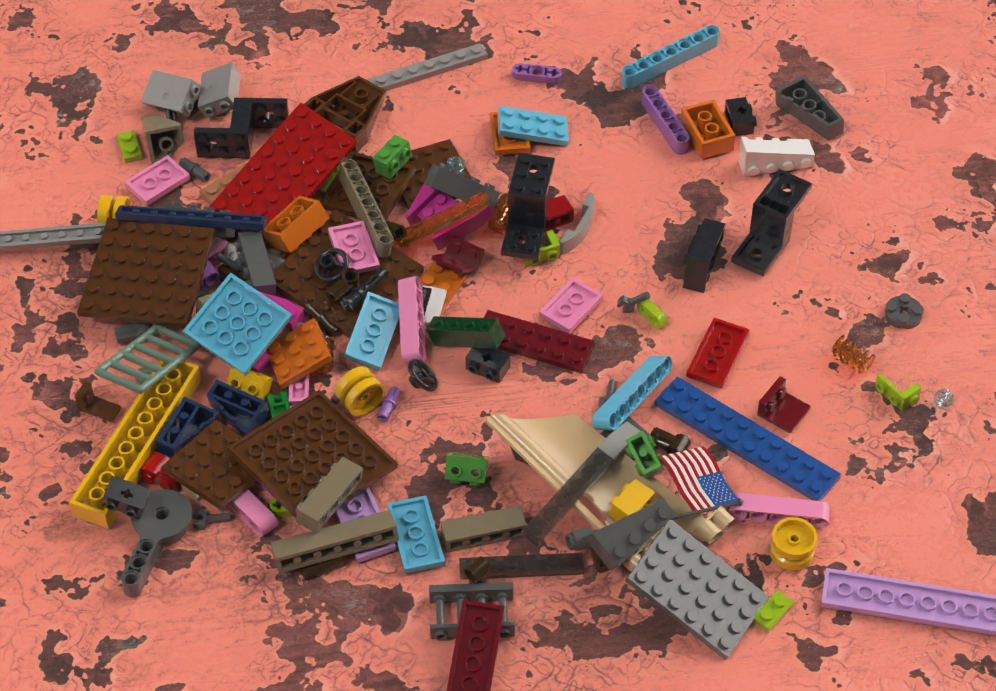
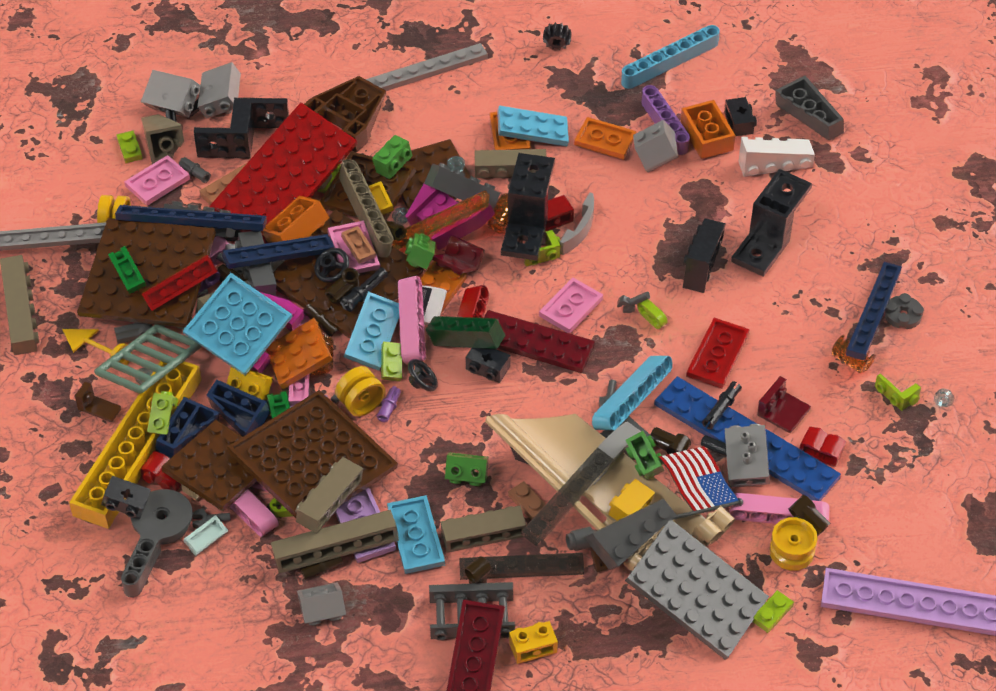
medium lavender beam [512,63,562,84] -> none
none -> dark tan brick [0,255,40,355]
none -> yellow piece [62,329,132,365]
none -> green plate [108,246,146,294]
none -> red plate [141,255,218,311]
none -> lime bracket [147,391,178,435]
none -> light aqua tile [183,515,228,556]
none -> dark blue plate [222,234,335,269]
none -> light grey slope [297,582,346,625]
none -> nougat plate [341,226,376,264]
none -> yellow tile [368,181,394,215]
none -> lime plate [381,341,402,382]
none -> clear light blue plate [392,207,408,225]
none -> bright green brick [405,233,436,270]
none -> red beam [457,285,489,318]
none -> dark tan brick [475,149,547,178]
none -> nougat plate [508,481,549,522]
none -> yellow brick [509,621,558,664]
none -> black gear [543,22,572,50]
none -> orange plate [574,117,637,160]
none -> light grey slope [633,120,678,172]
none -> light grey piece [701,424,770,488]
none -> black pin [702,381,742,429]
none -> dark brown piece [788,494,831,537]
none -> red brick [799,426,846,467]
none -> dark blue plate [846,262,902,361]

